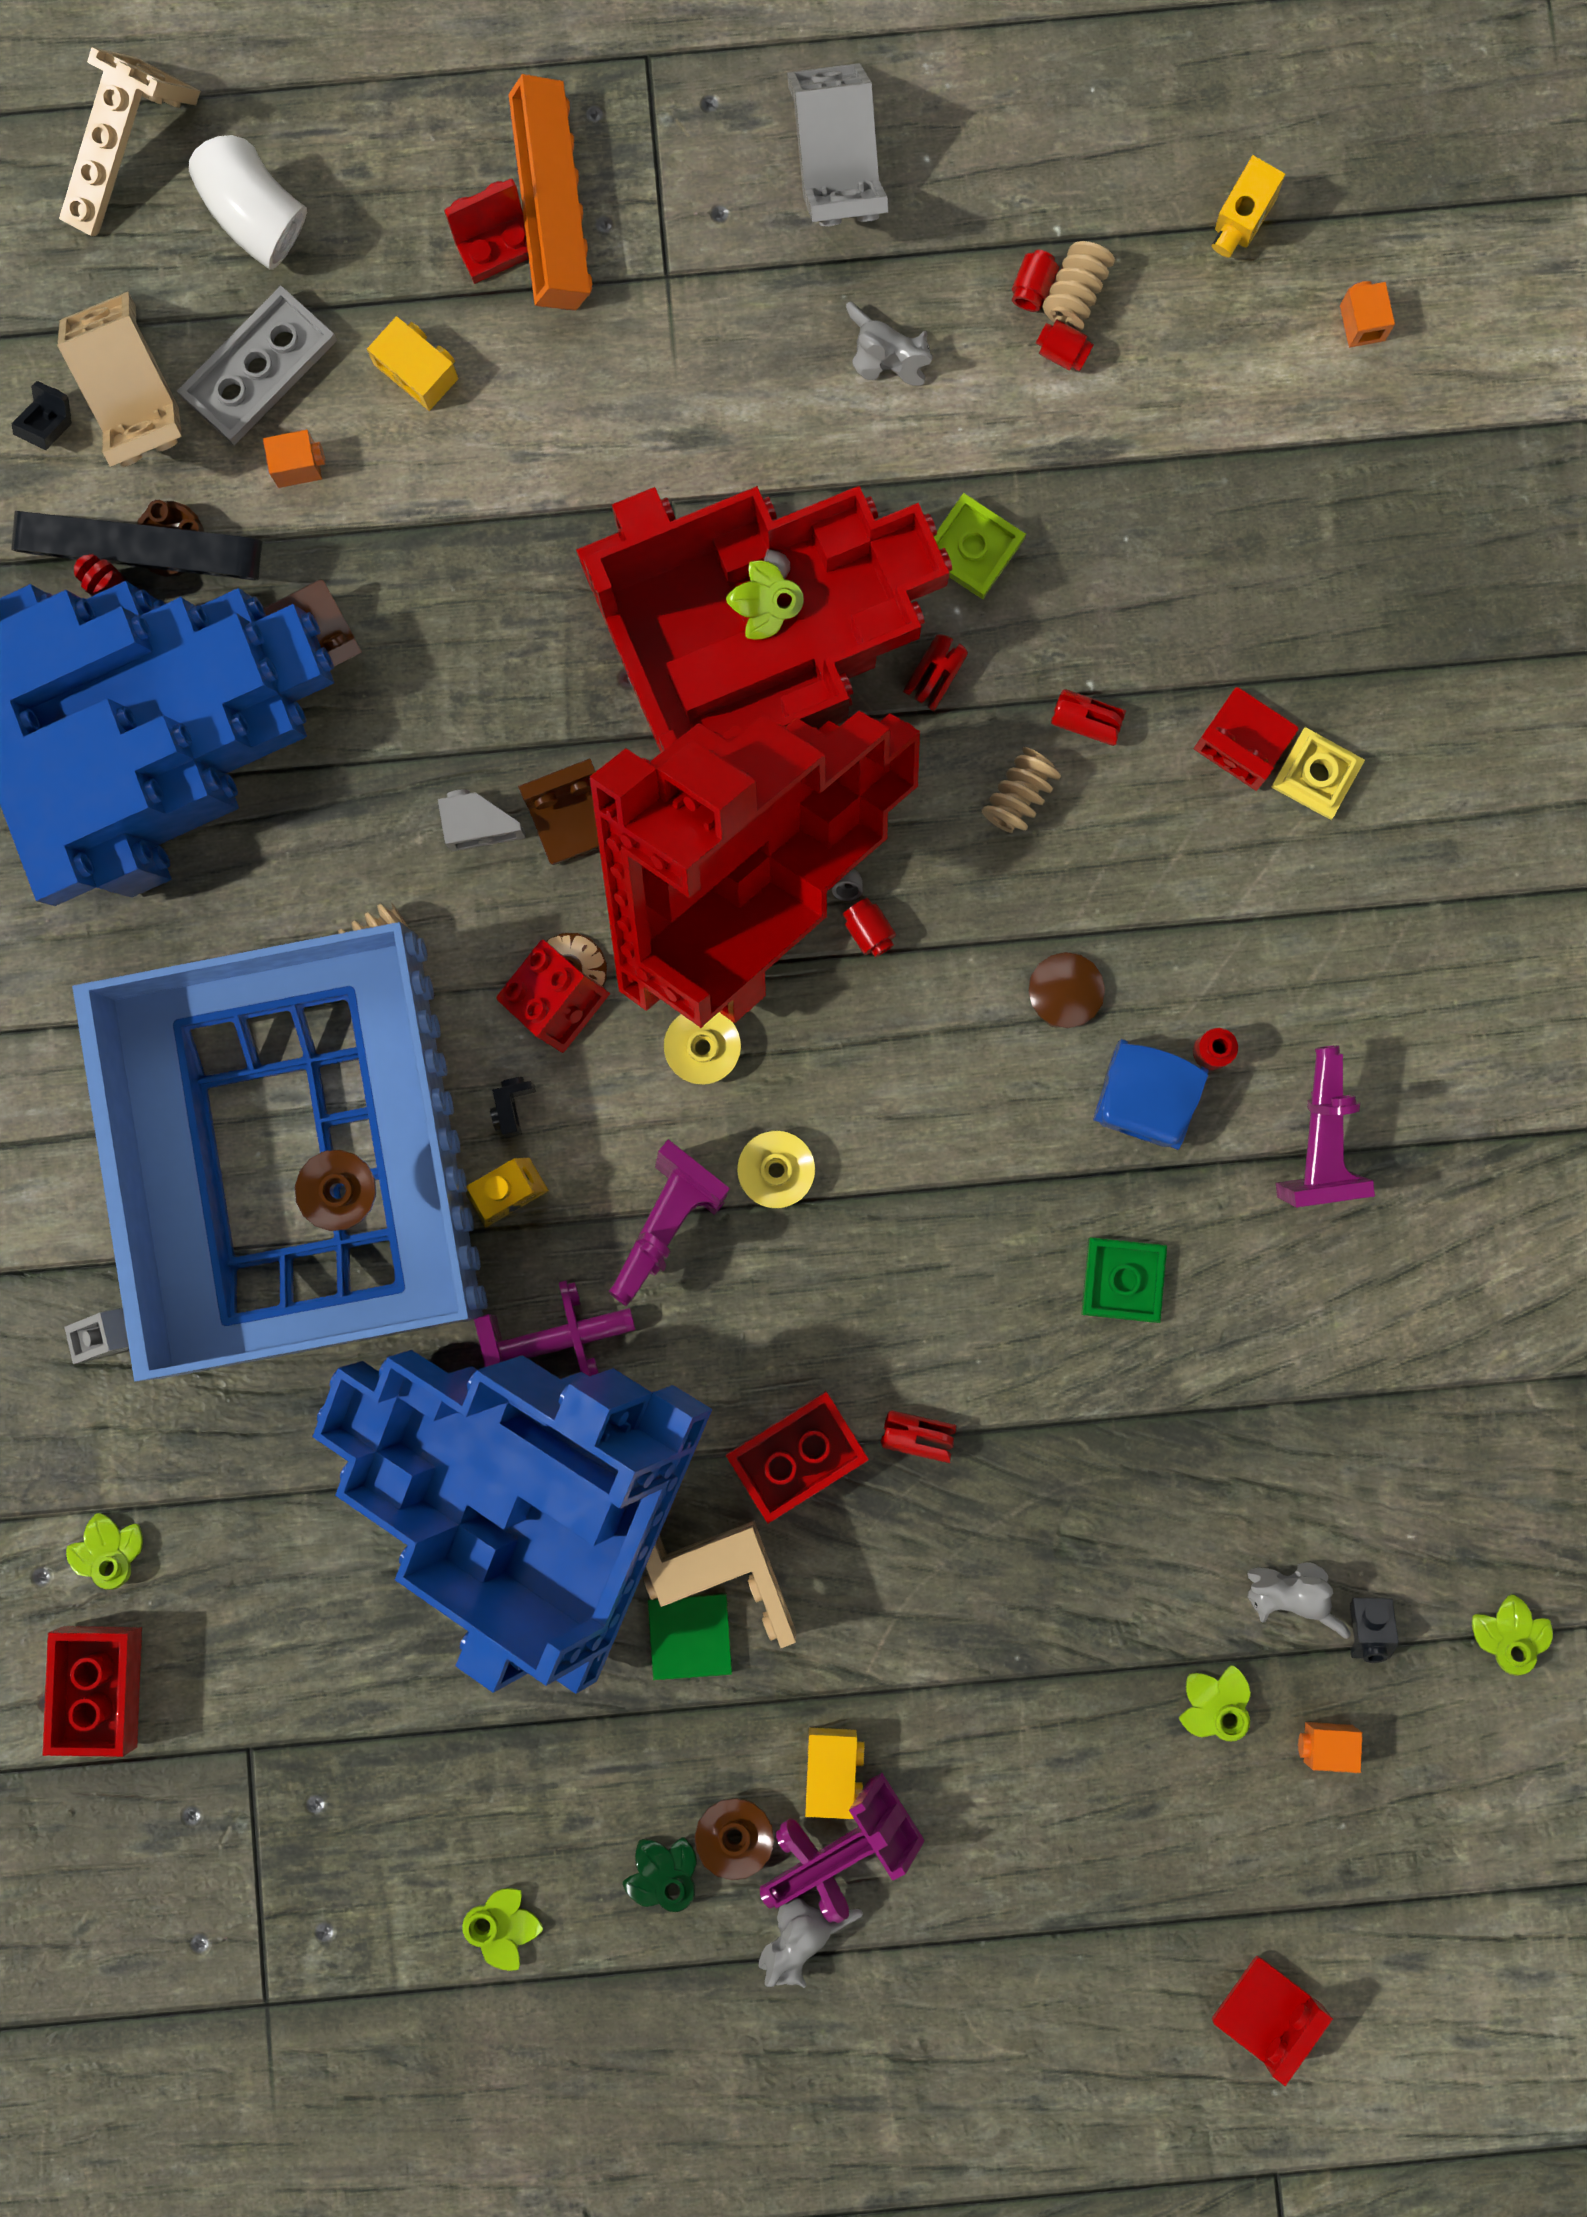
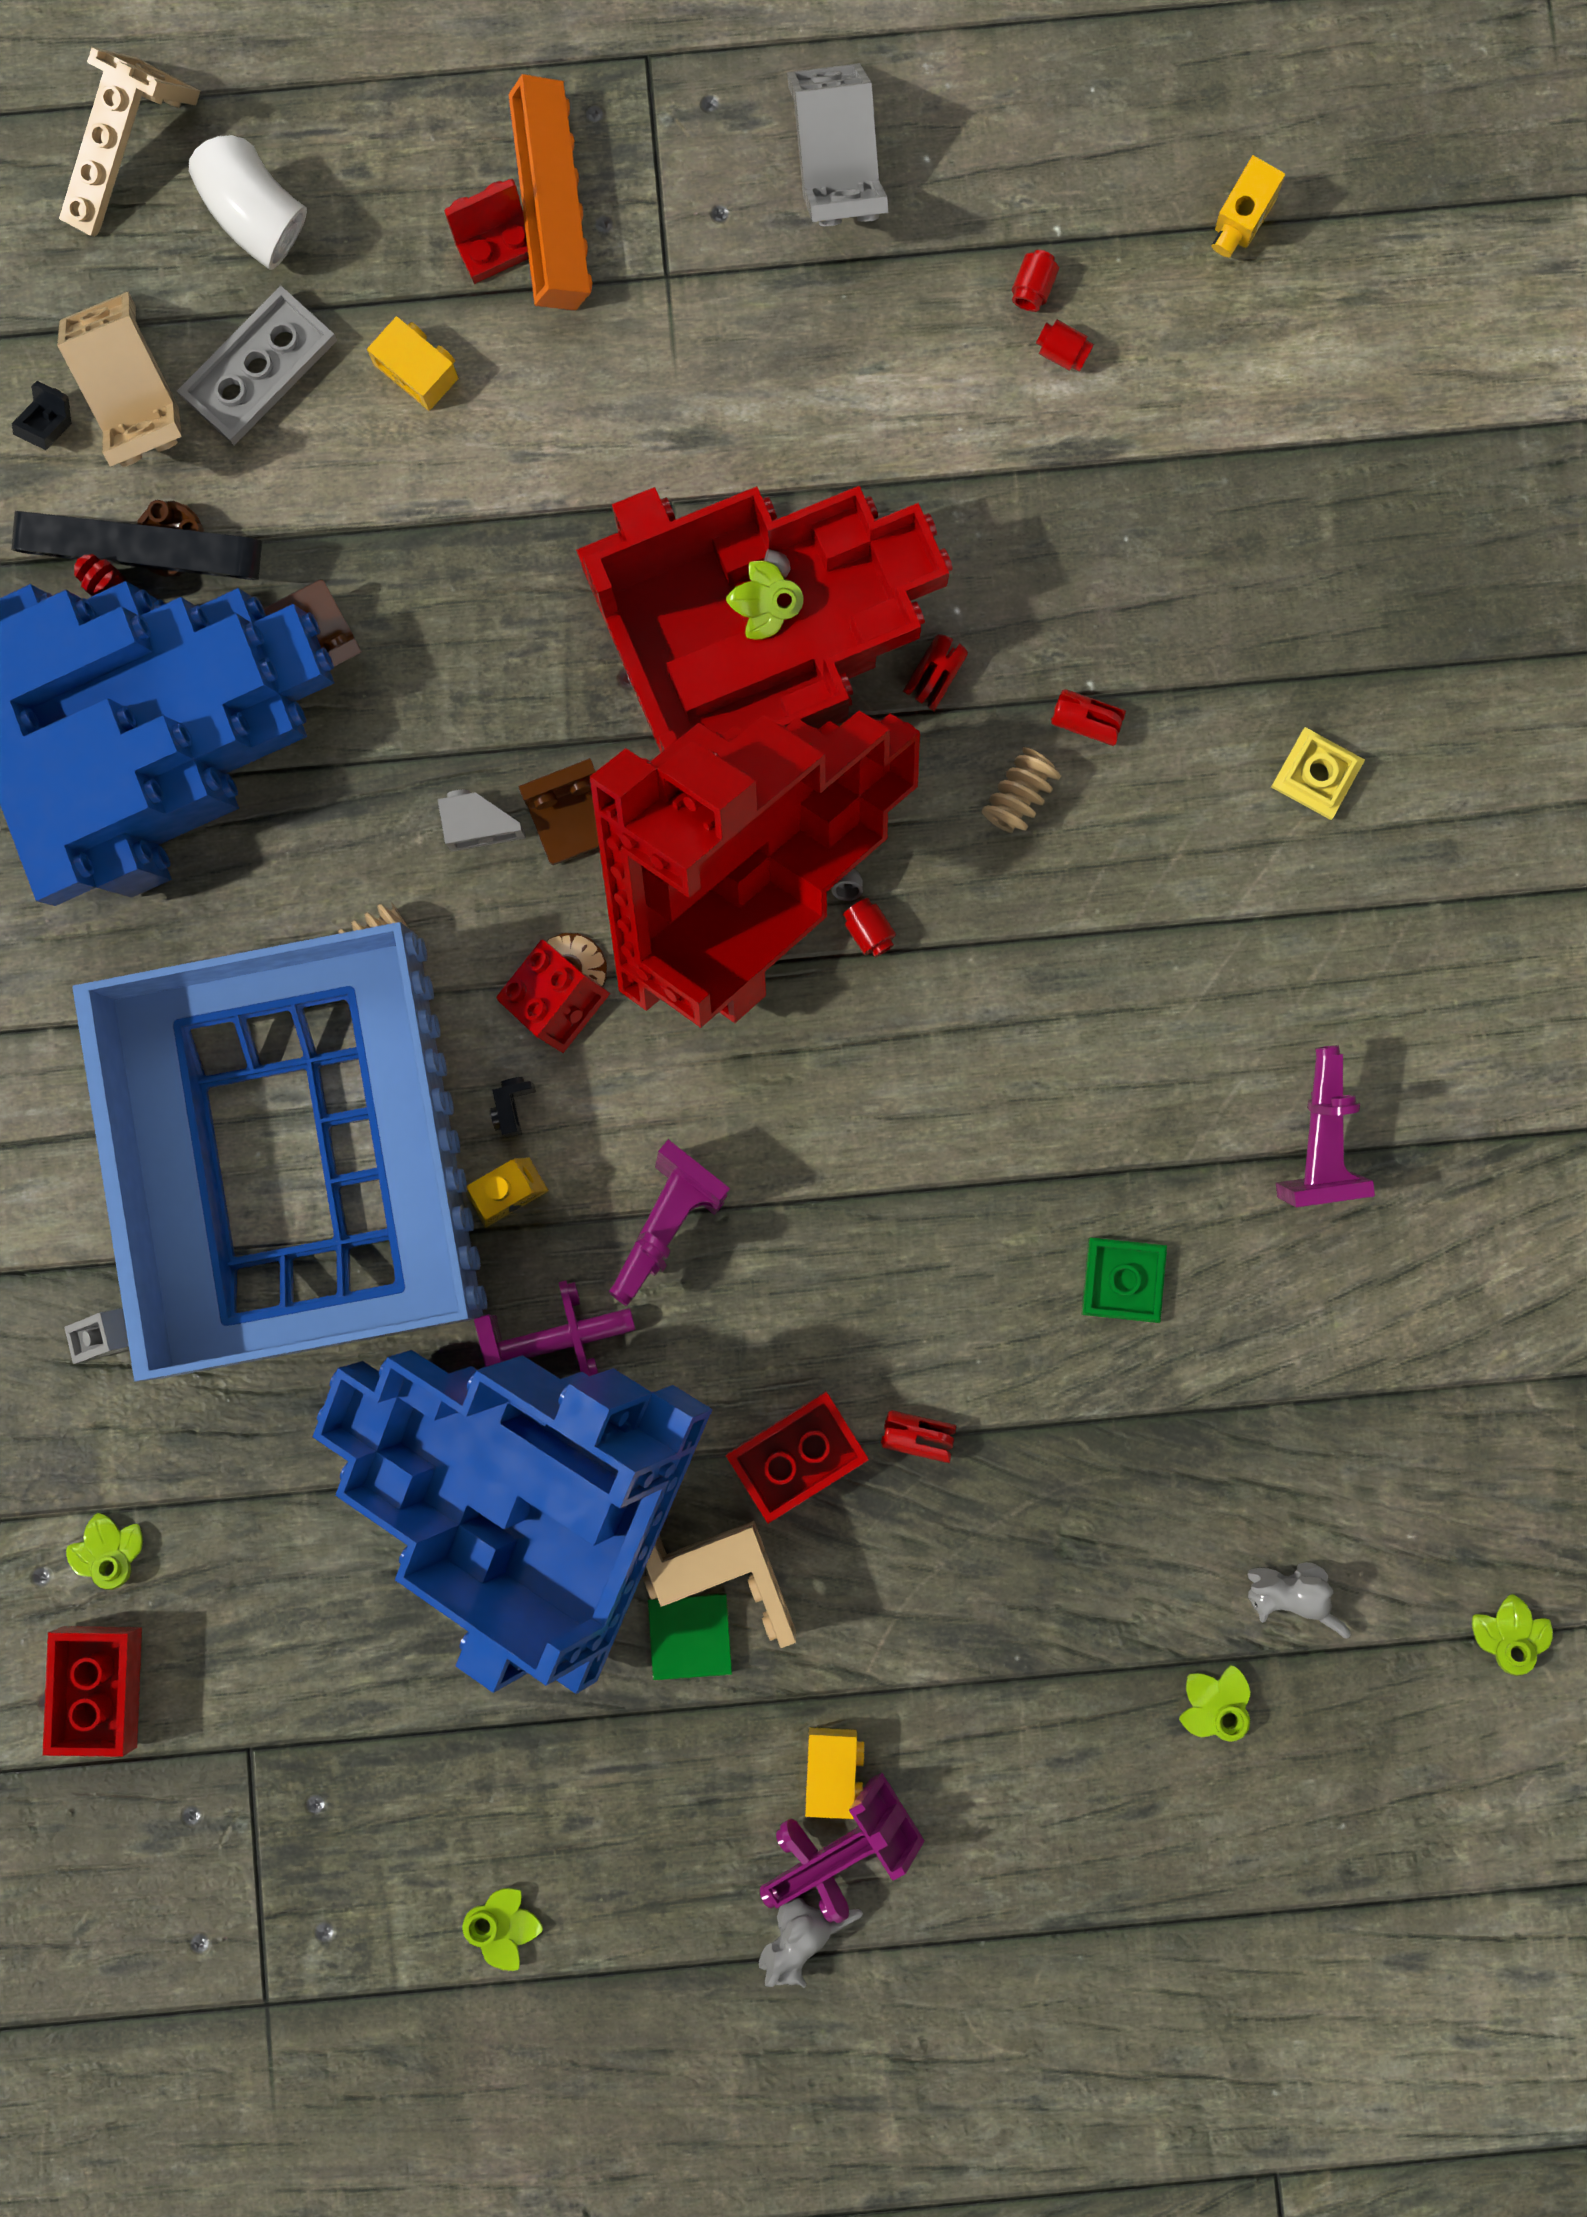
orange brick [263,429,325,488] -> none
reddish brown dish [295,1149,376,1231] -> none
dark green plate [623,1837,697,1912] -> none
light yellow dish [664,1013,741,1085] -> none
reddish brown dish [694,1798,774,1880] -> none
light yellow dish [737,1131,815,1208] -> none
light grey animal [846,302,933,386] -> none
lime plate [934,493,1026,599] -> none
reddish brown dish [1028,952,1105,1028] -> none
tan piece [1043,241,1115,331] -> none
blue piece [1093,1039,1209,1150] -> none
red bracket [1193,687,1298,791] -> none
red brick [1193,1028,1238,1071] -> none
red bracket [1212,1956,1333,2086] -> none
orange brick [1298,1722,1362,1773] -> none
orange brick [1340,281,1395,348] -> none
black bracket [1350,1598,1399,1663] -> none

